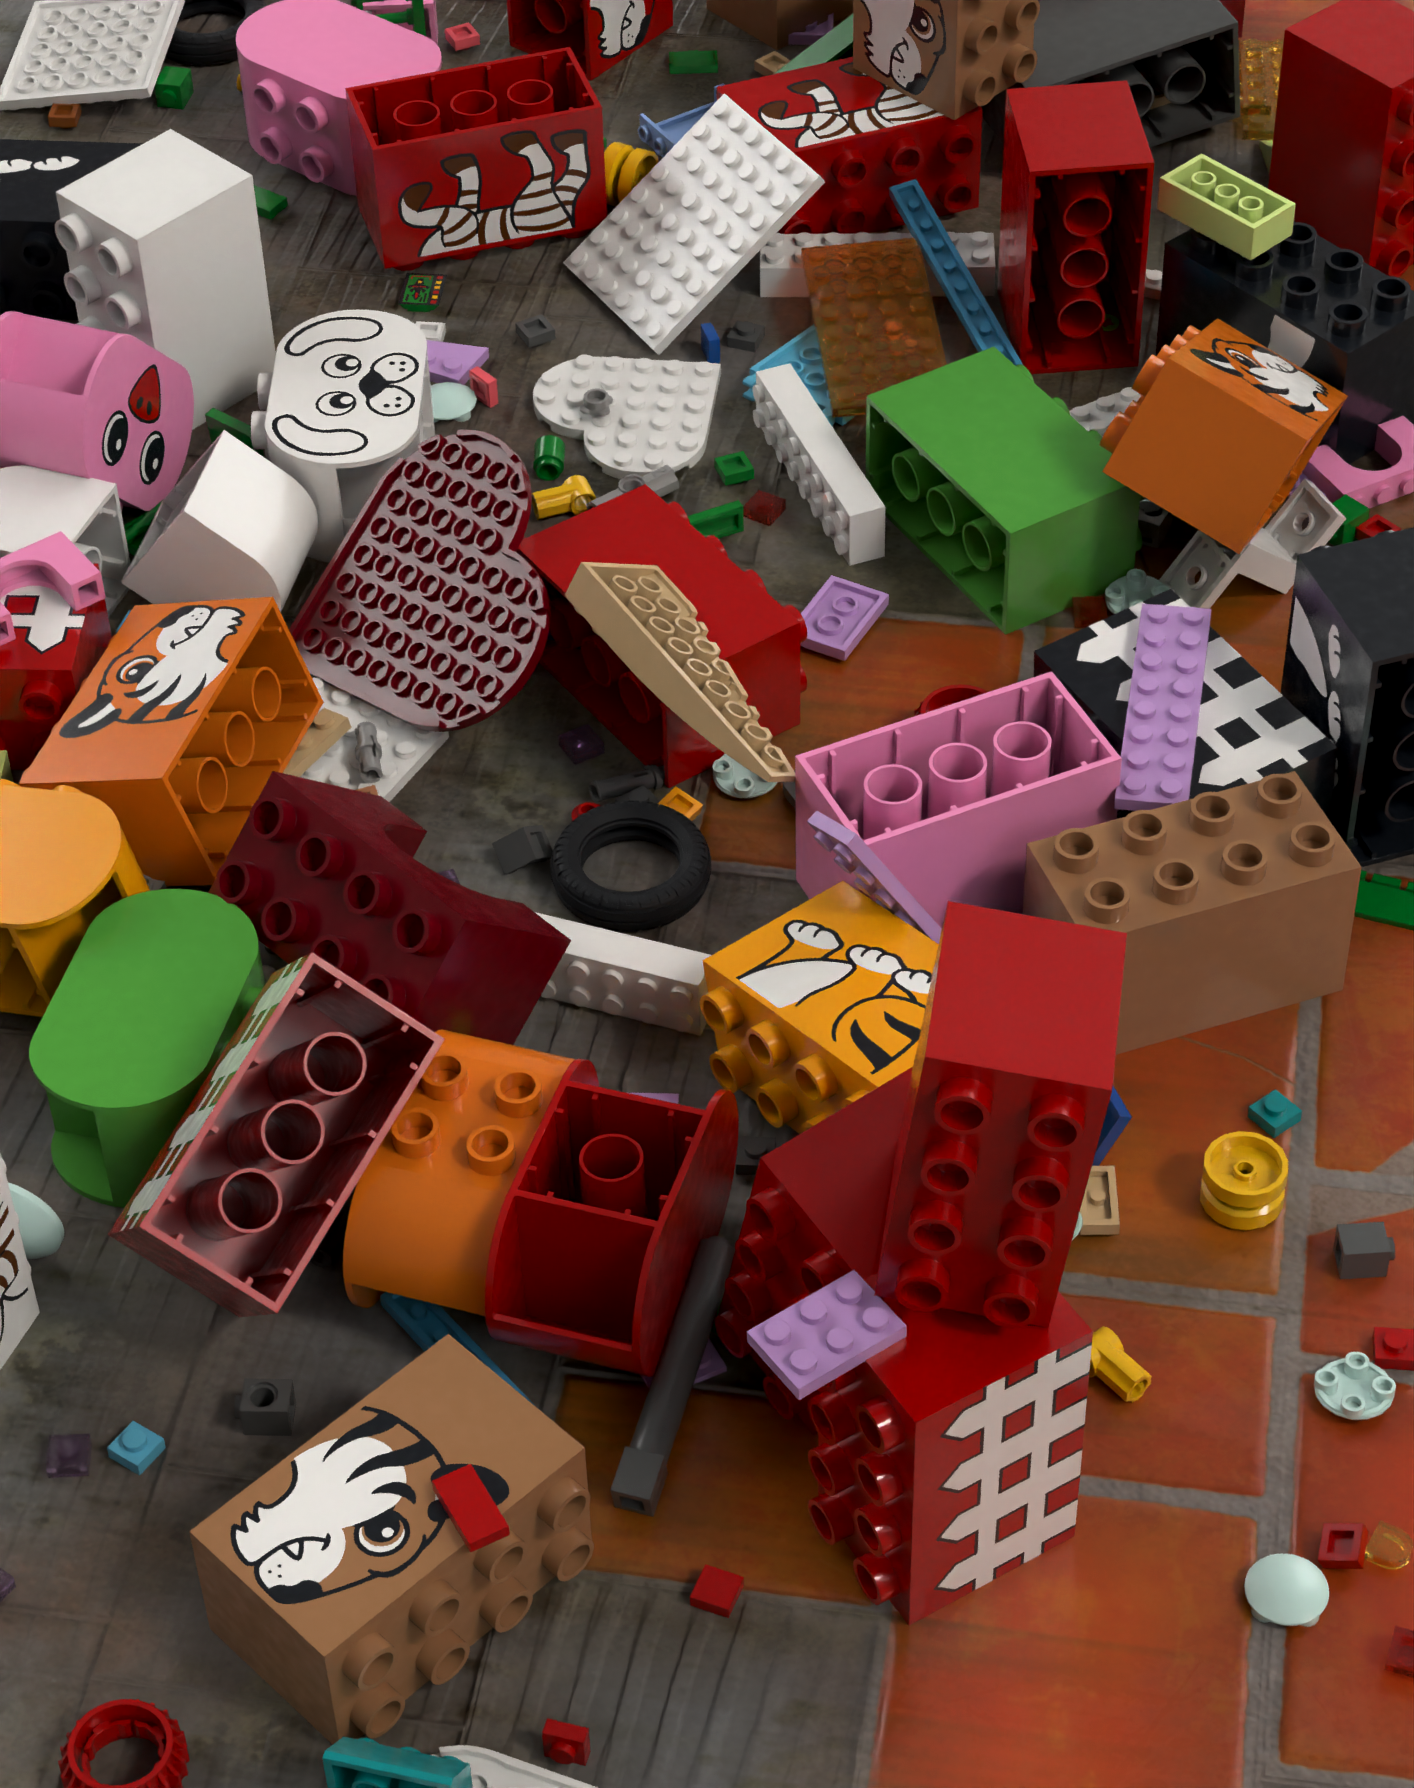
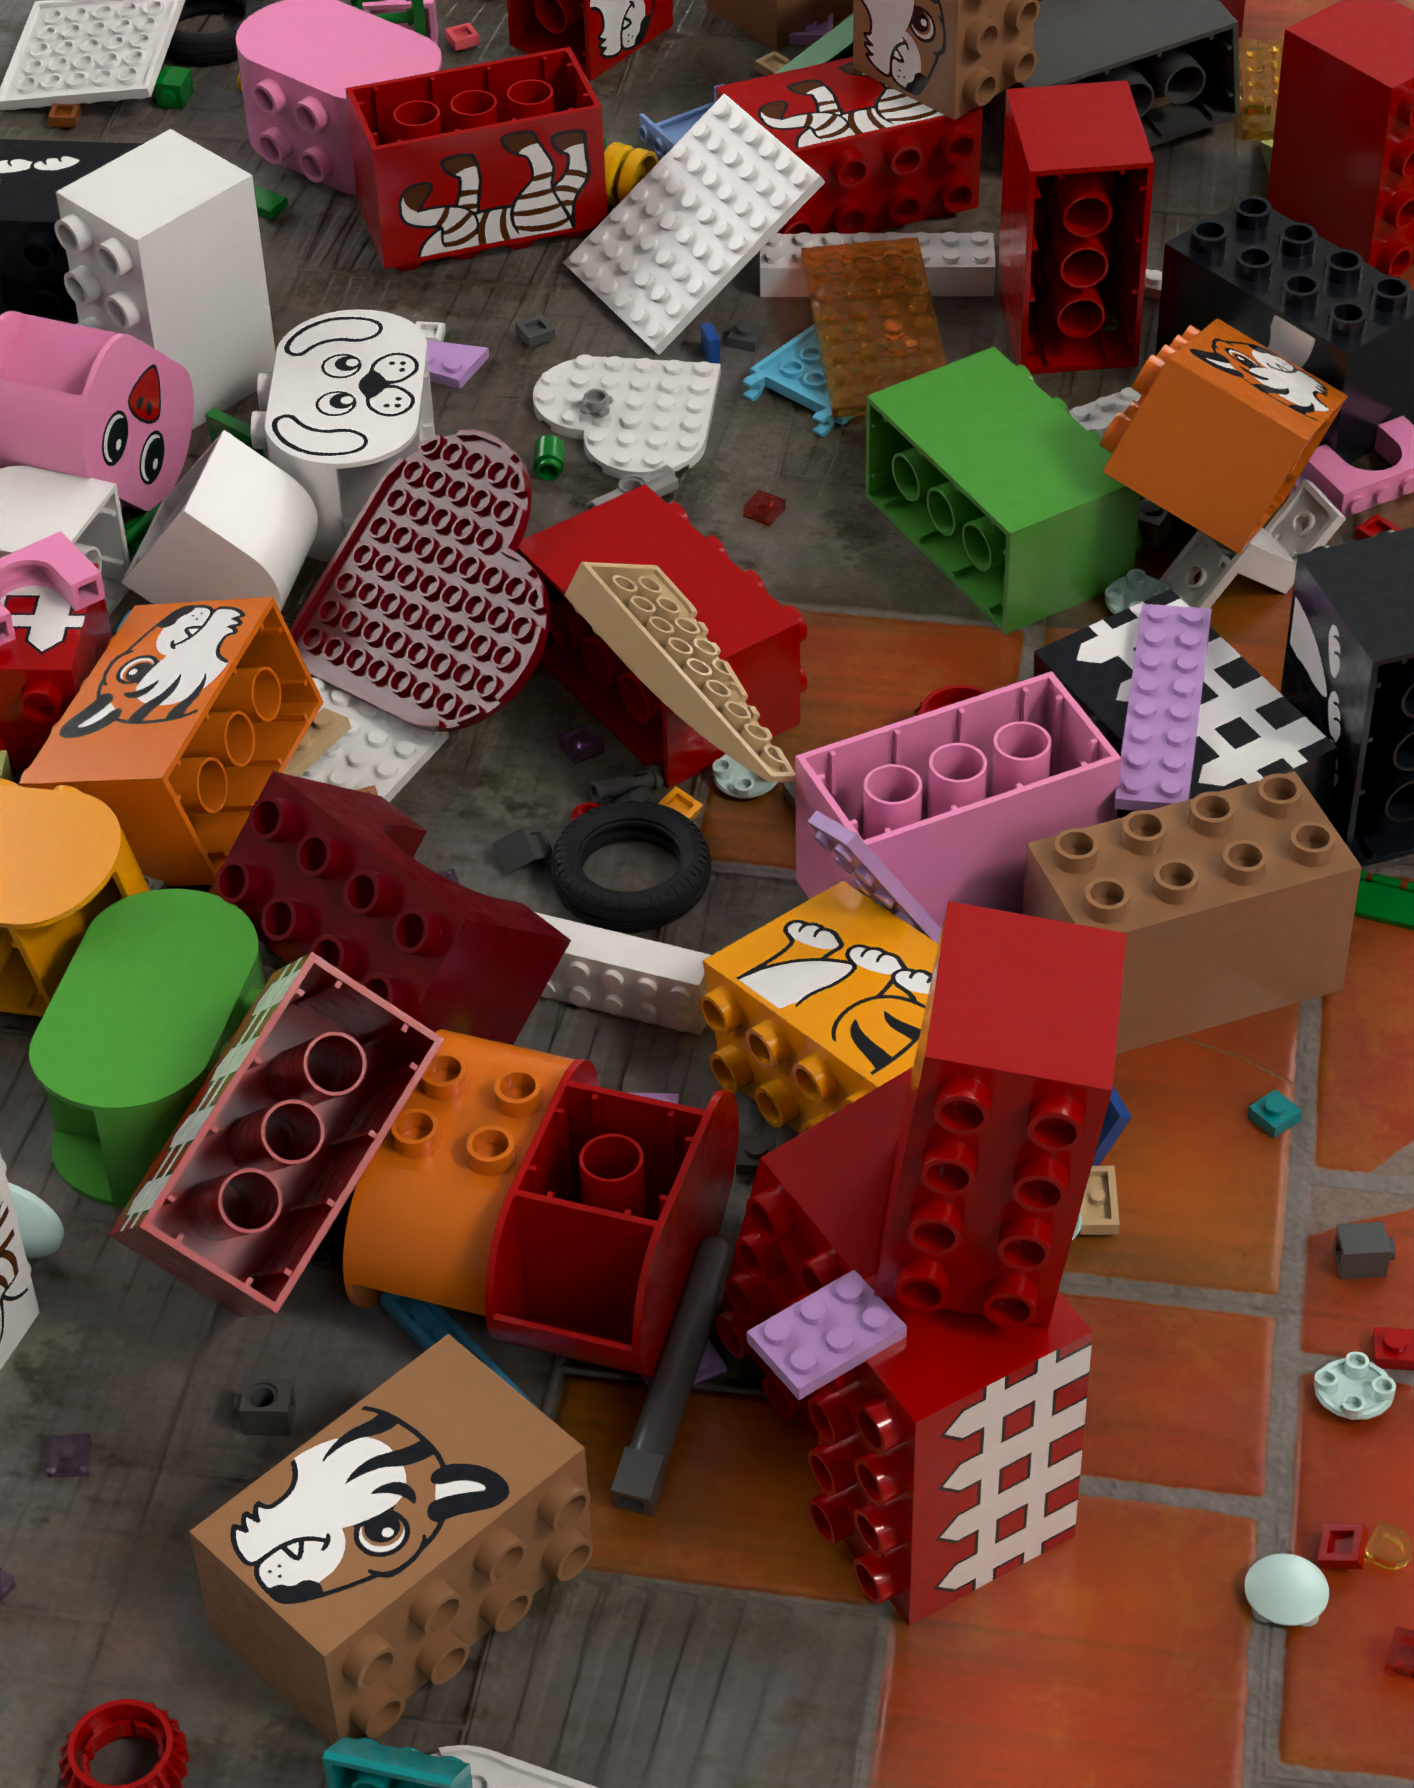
medium azure plate [107,1421,166,1476] -> none
light grey pin [355,722,383,783] -> none
piece [398,273,447,312] -> none
light aqua dish [431,382,477,423] -> none
red tile [432,1464,510,1553] -> none
coral tile [469,366,498,408] -> none
yellow piece [531,475,596,520] -> none
red plate [542,1718,591,1766] -> none
green piece [669,50,718,74] -> none
green tile [688,500,744,539] -> none
red tile [689,1564,744,1618] -> none
green plate [714,451,754,486] -> none
white brick [752,363,886,566] -> none
lavender plate [800,575,889,661] -> none
dark azure plate [889,179,1023,366] -> none
clear red plate [1072,596,1108,628] -> none
yellow piece [1089,1326,1152,1403] -> none
yellowish green brick [1157,153,1296,260] -> none
yellow wheel [1200,1131,1288,1230] -> none
green brick [1328,494,1370,546] -> none

